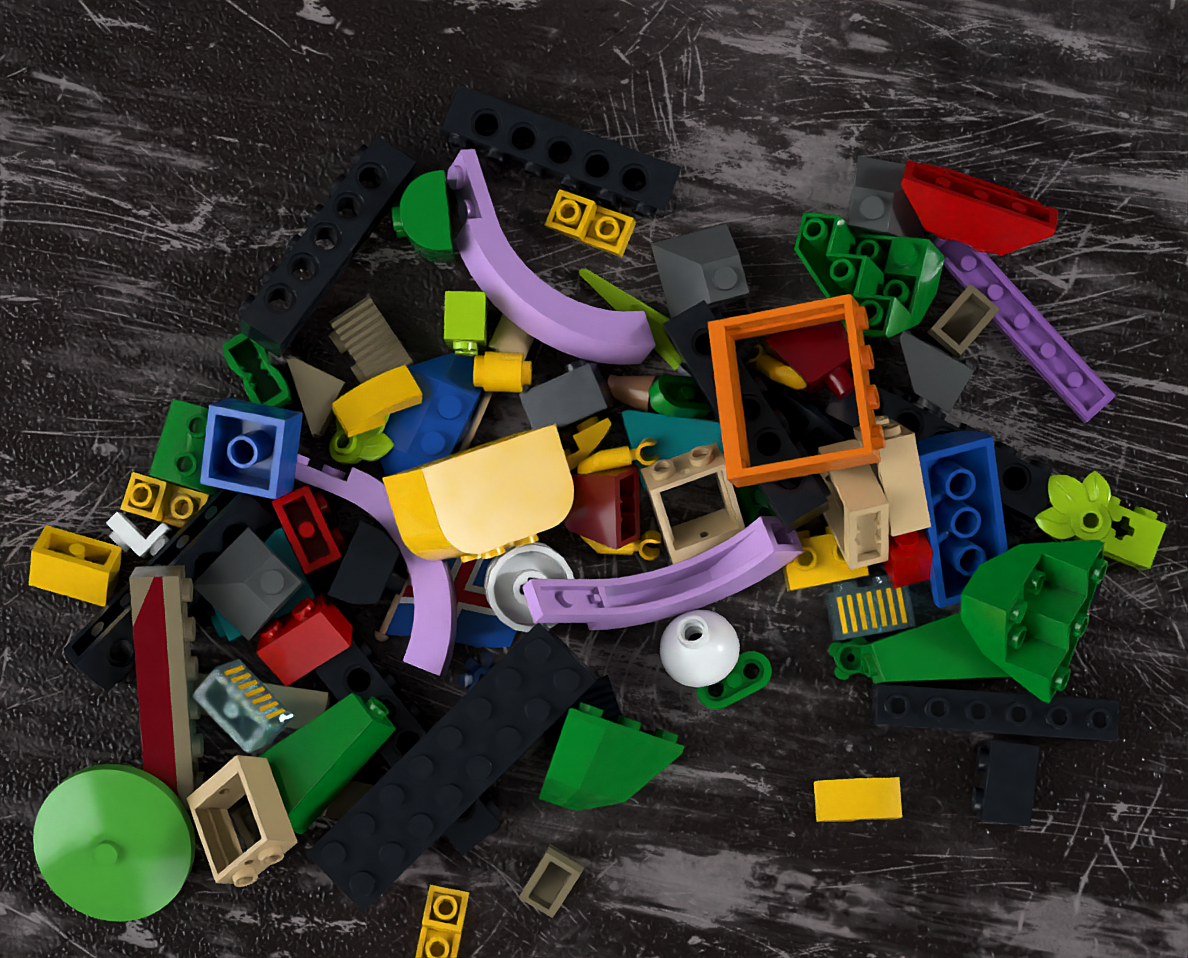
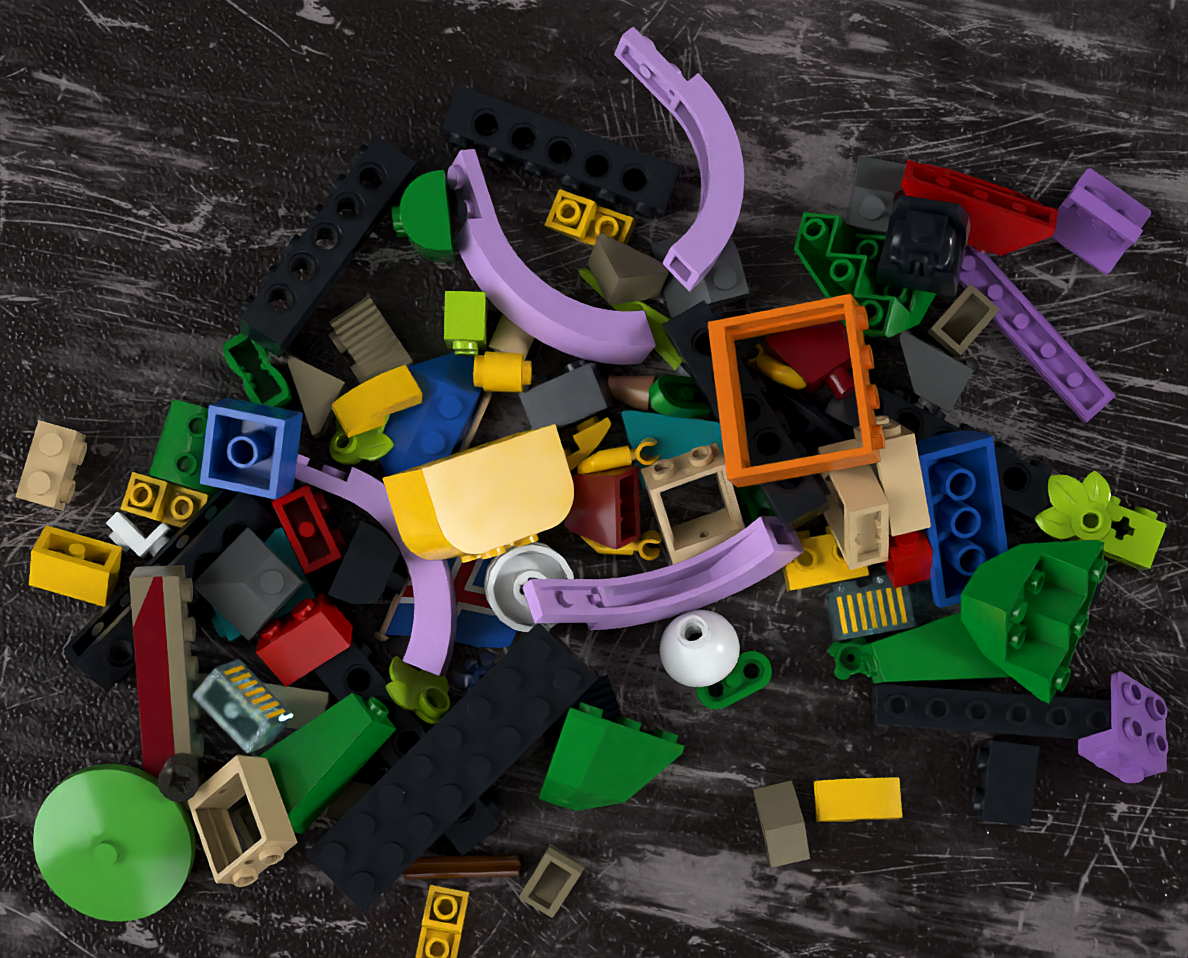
none -> tan brick [15,420,87,511]
none -> clear smoke wheel [158,753,203,802]
none -> lime plate [385,656,450,724]
none -> reddish brown axle [403,854,521,880]
none -> dark tan slope [587,233,669,305]
none -> lavender arch [614,27,744,292]
none -> dark tan slope [753,780,810,868]
none -> black brick [876,195,971,297]
none -> medium lavender bracket [1051,168,1151,275]
none -> medium lavender bracket [1078,671,1168,783]

